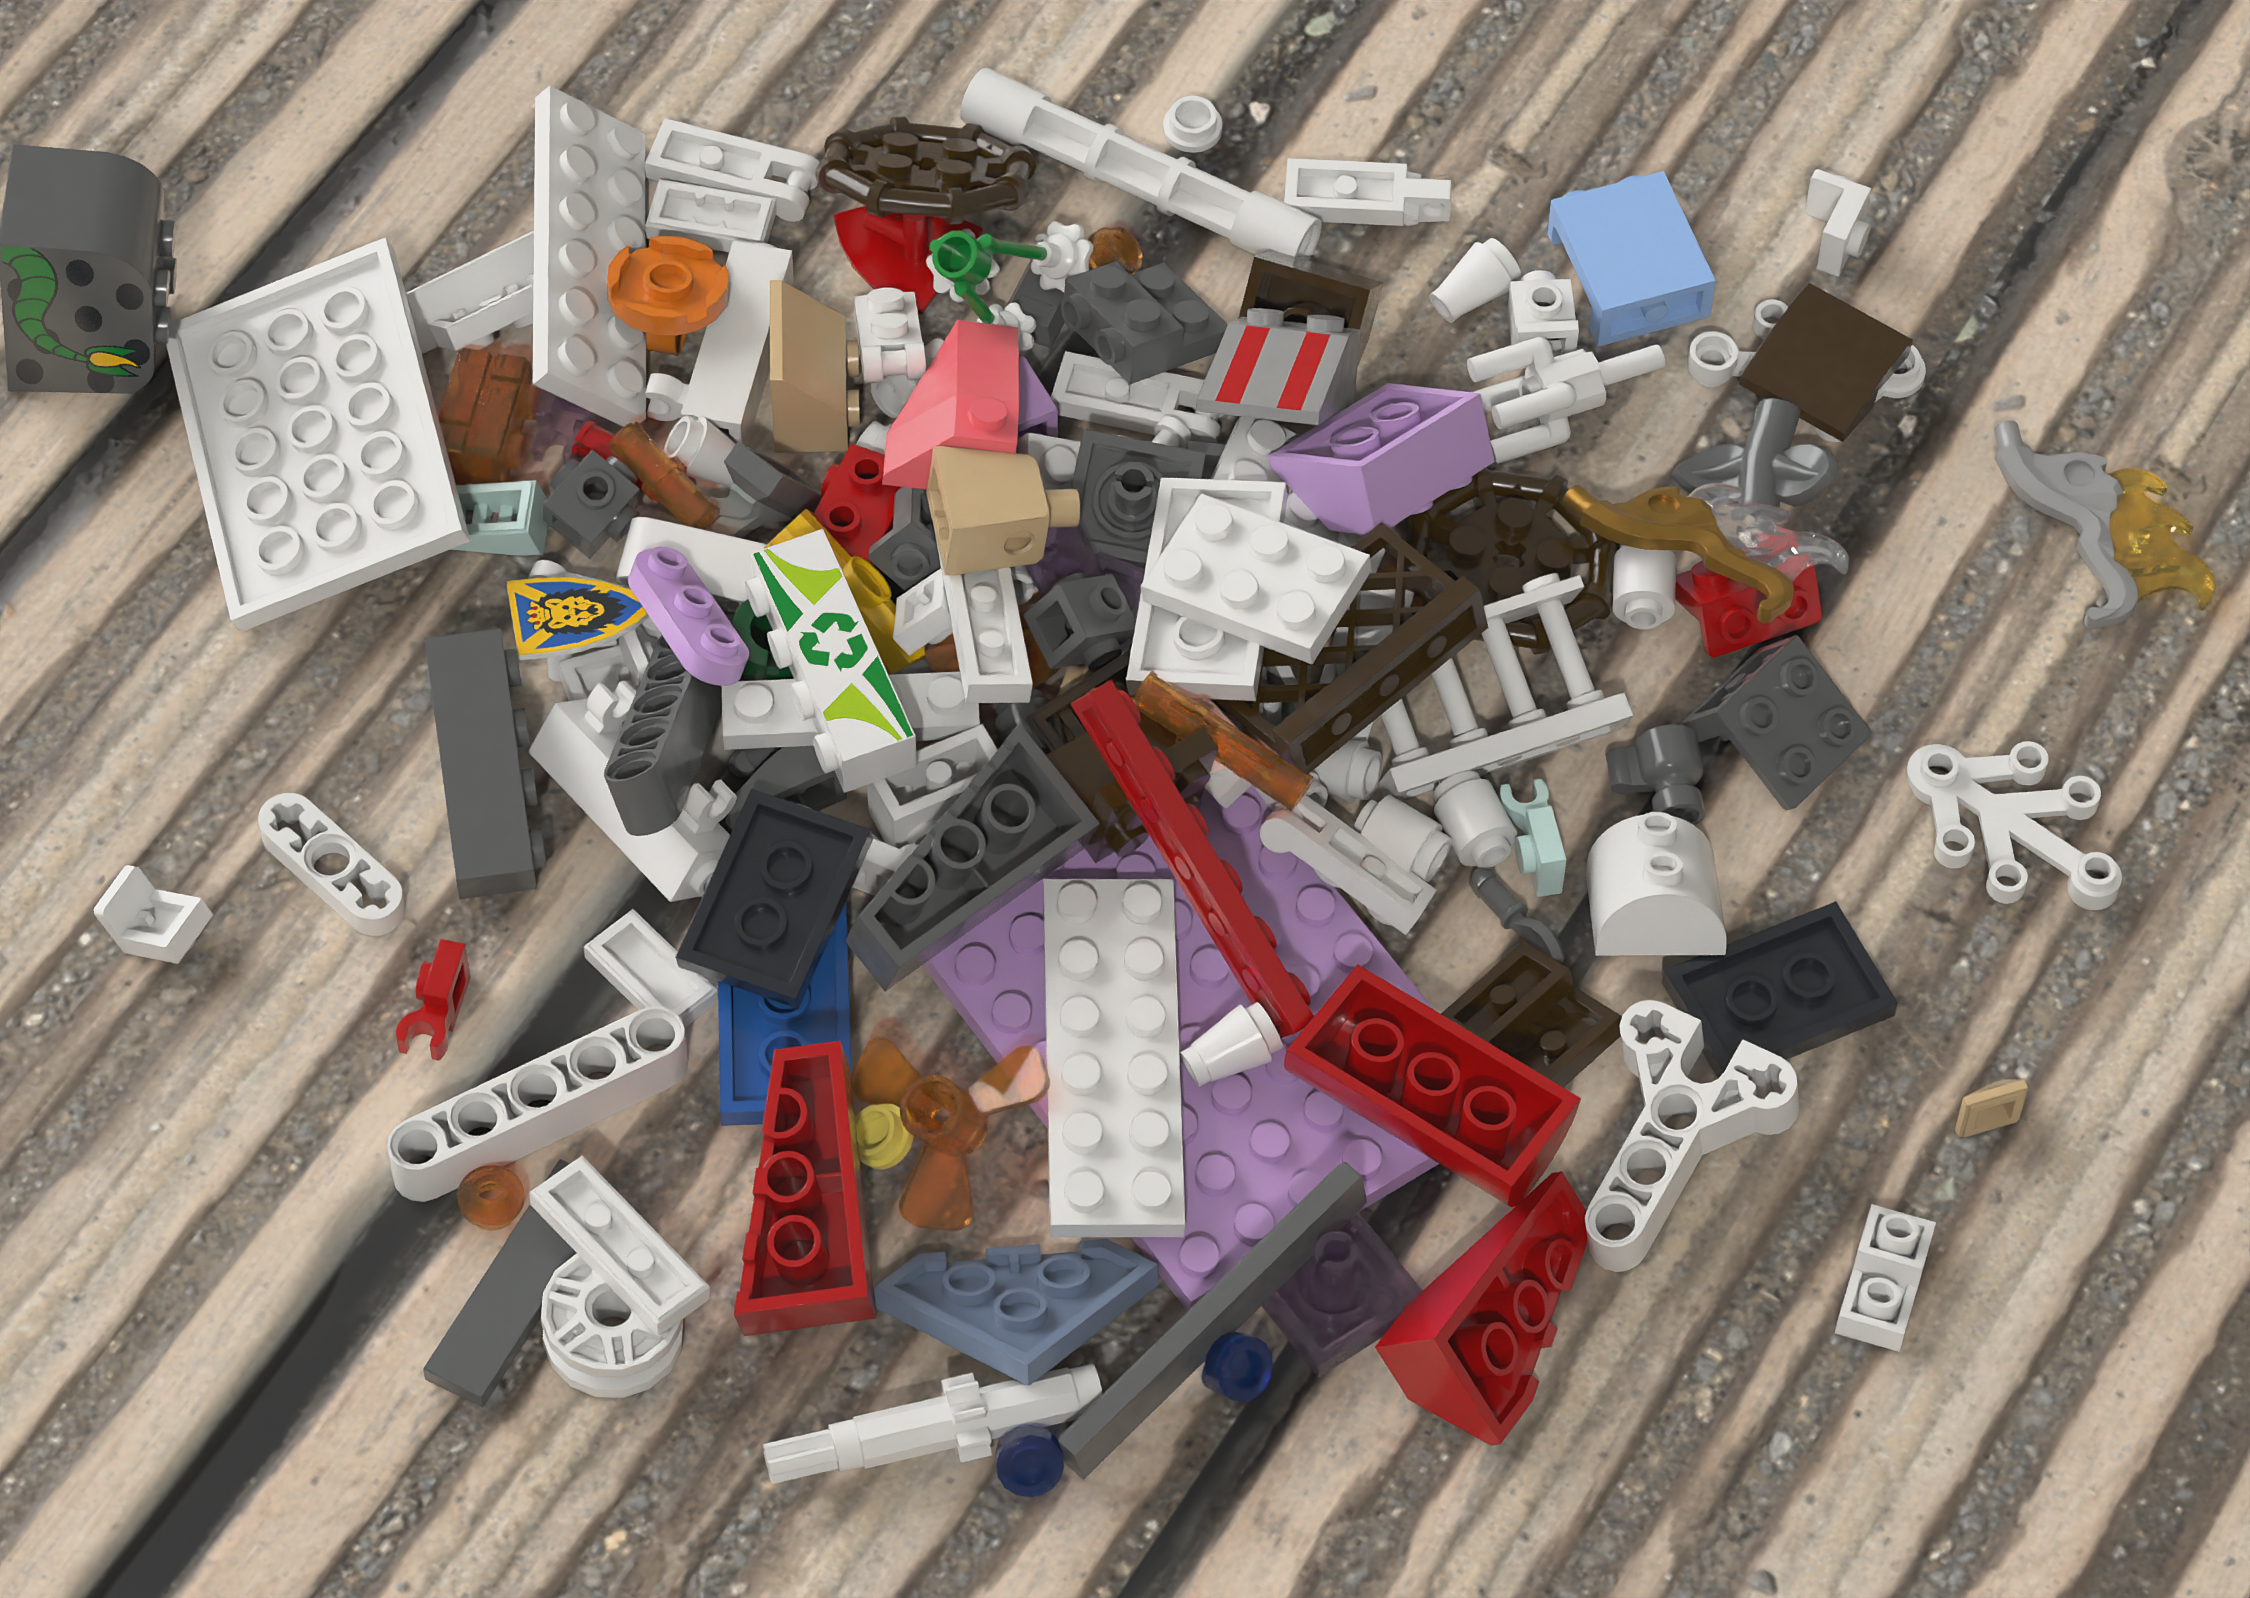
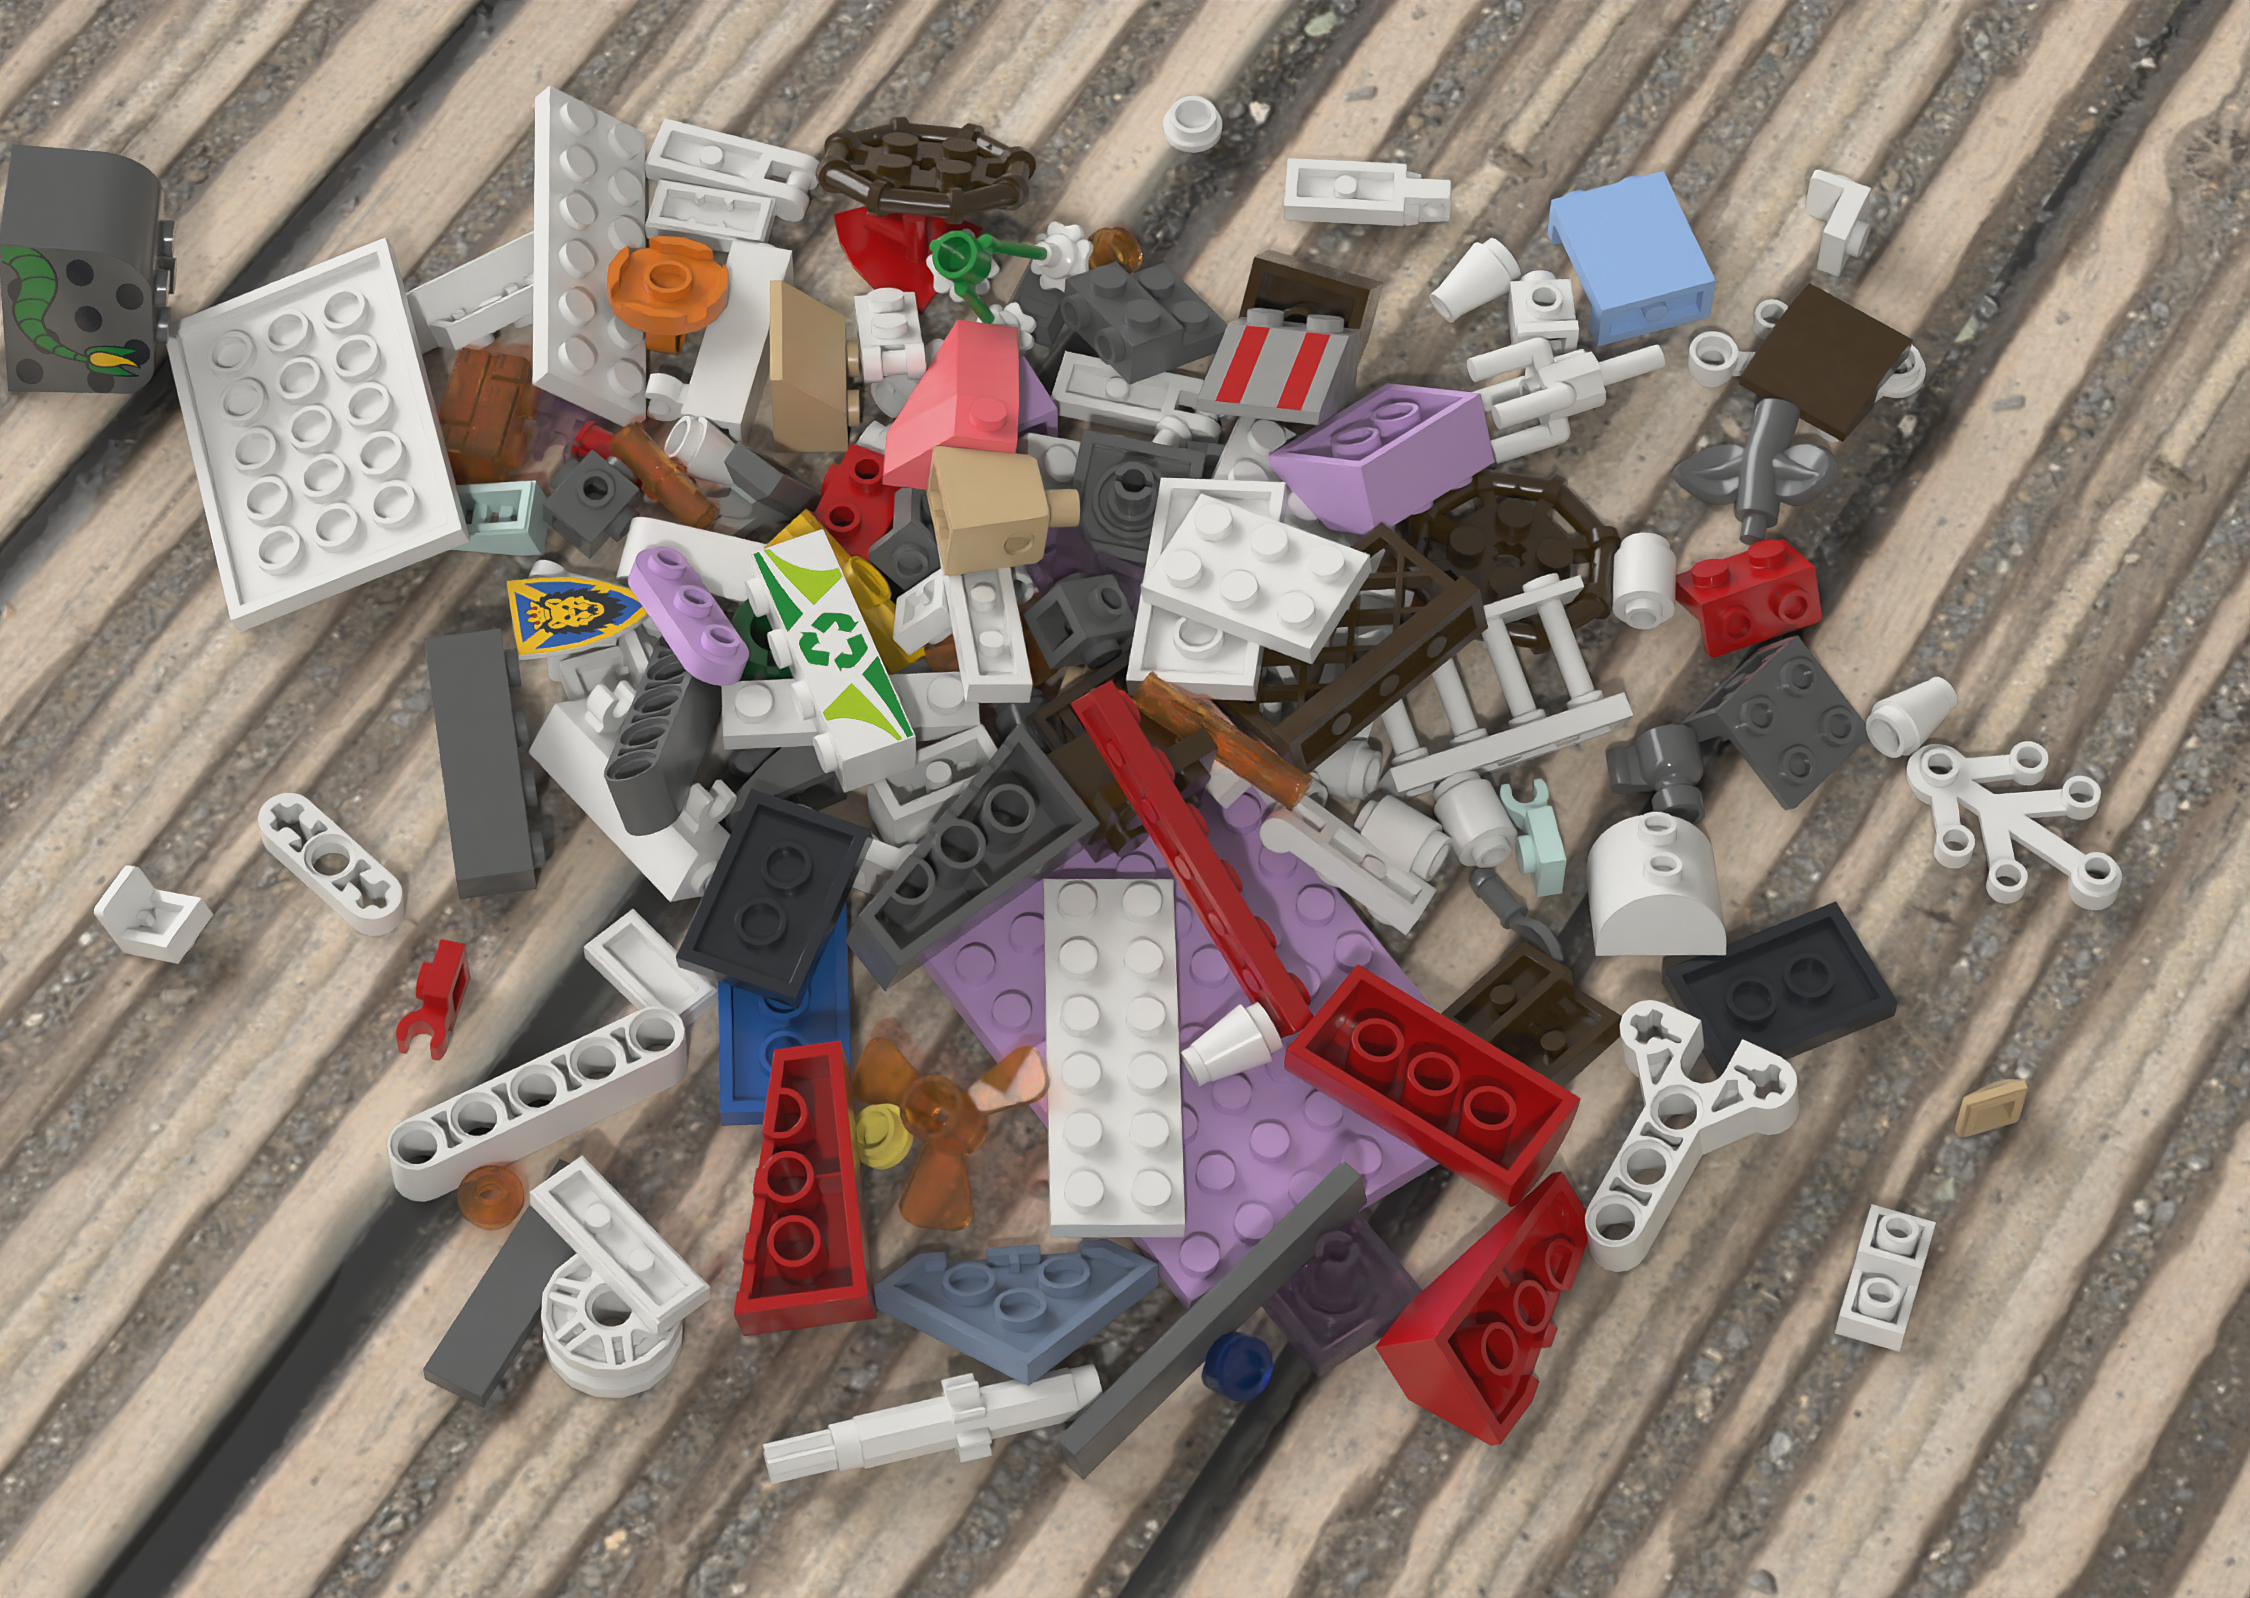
white piece [960,67,1322,261] -> none
clear blue tile [994,1425,1064,1497] -> none
pearl gold piece [1563,483,1849,623] -> none
piece [1994,421,2216,629] -> none
none -> white cone [1866,677,1957,758]

